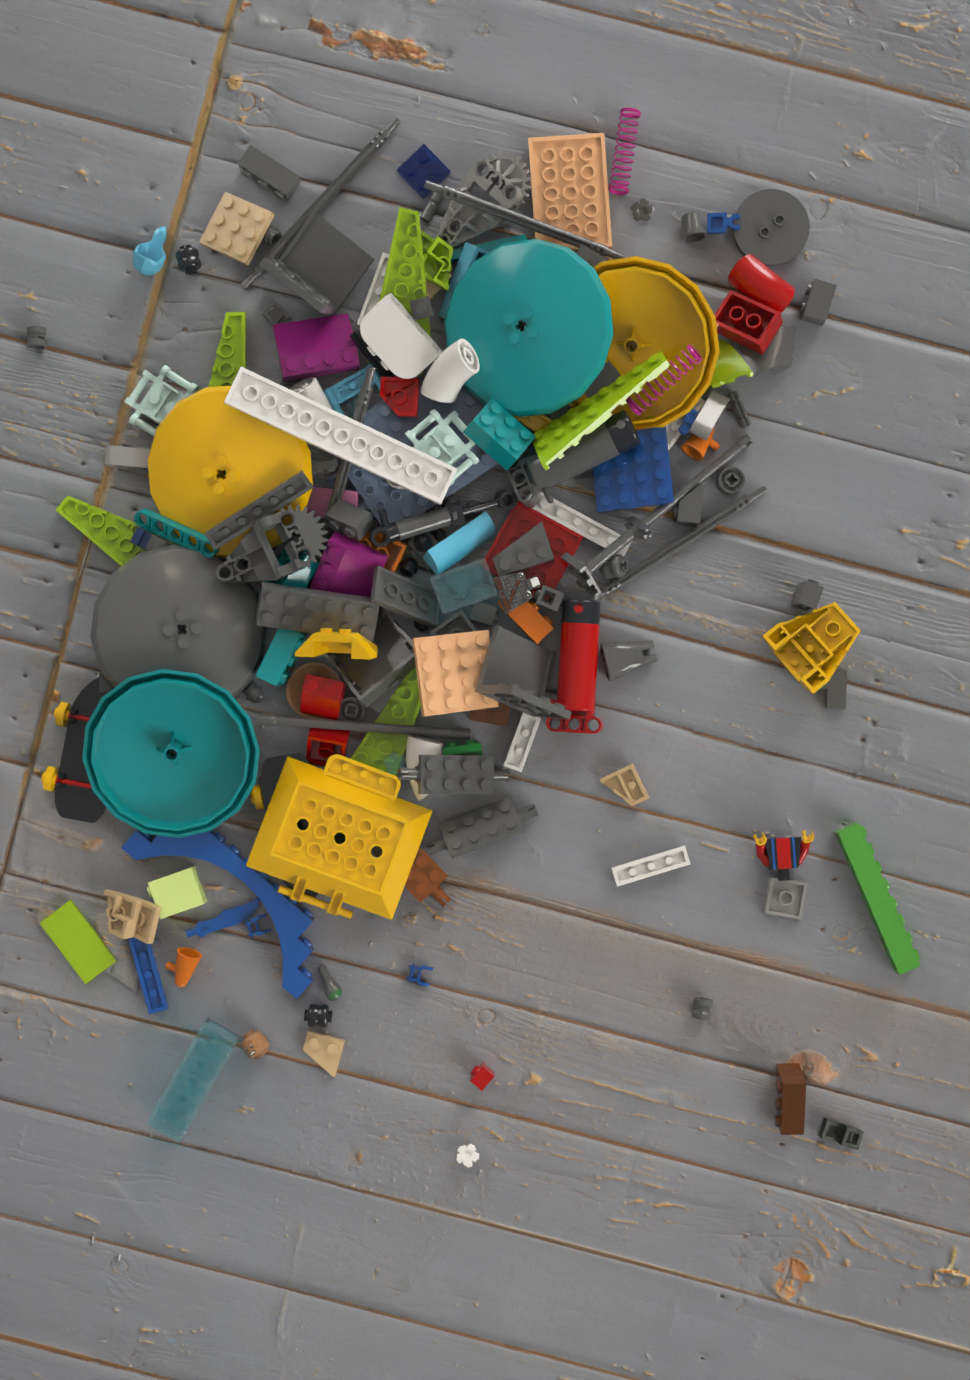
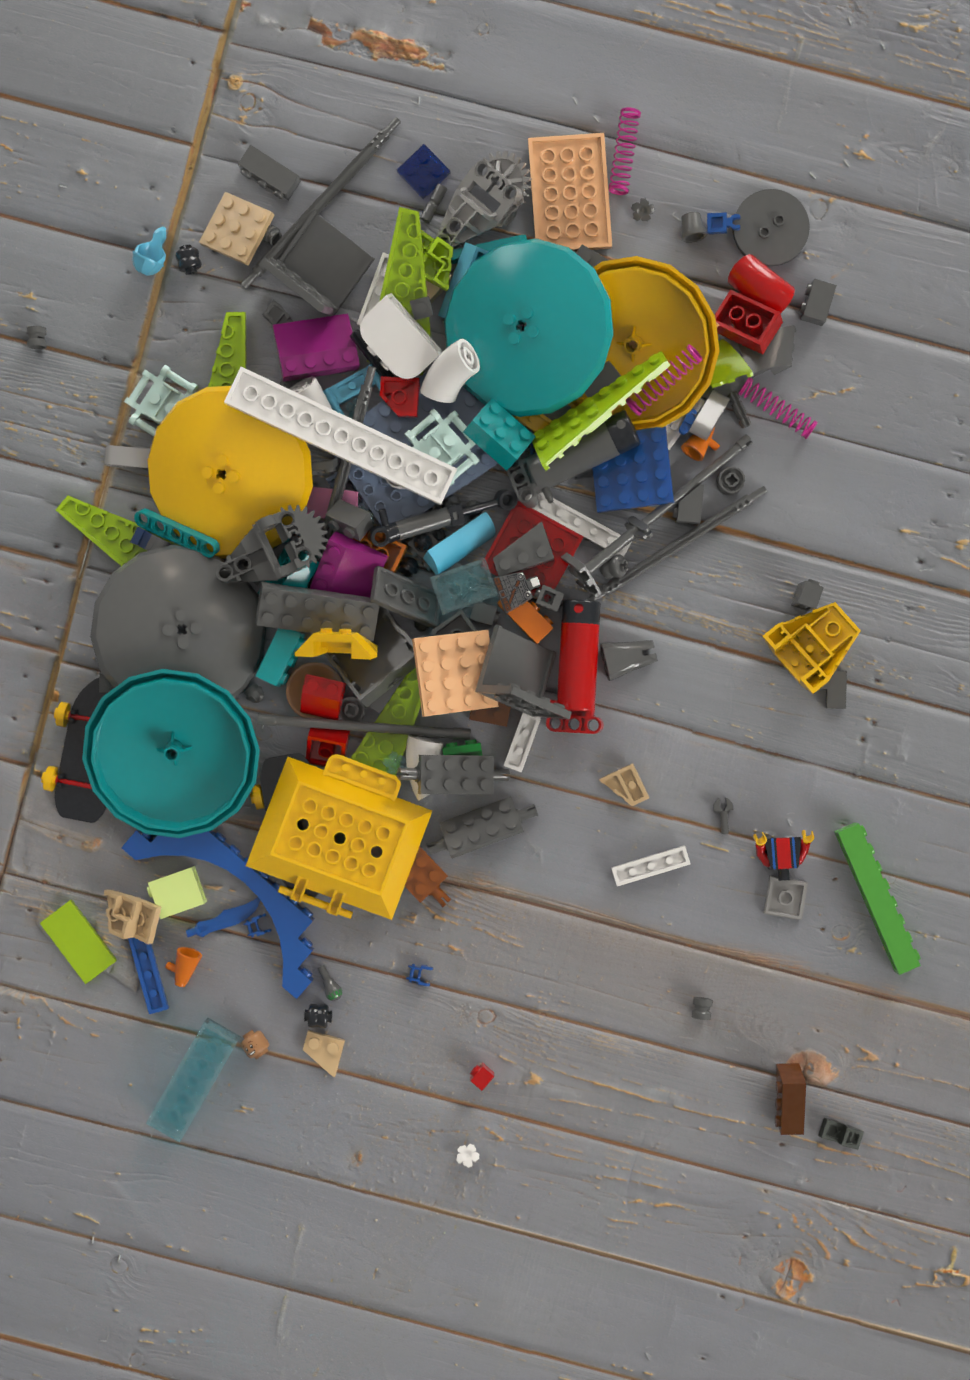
dark grey plate [204,470,313,550] -> none
dark grey axle [424,180,625,259] -> none
none -> dark grey bar [713,797,733,834]
none -> dark pink piece [738,377,817,439]

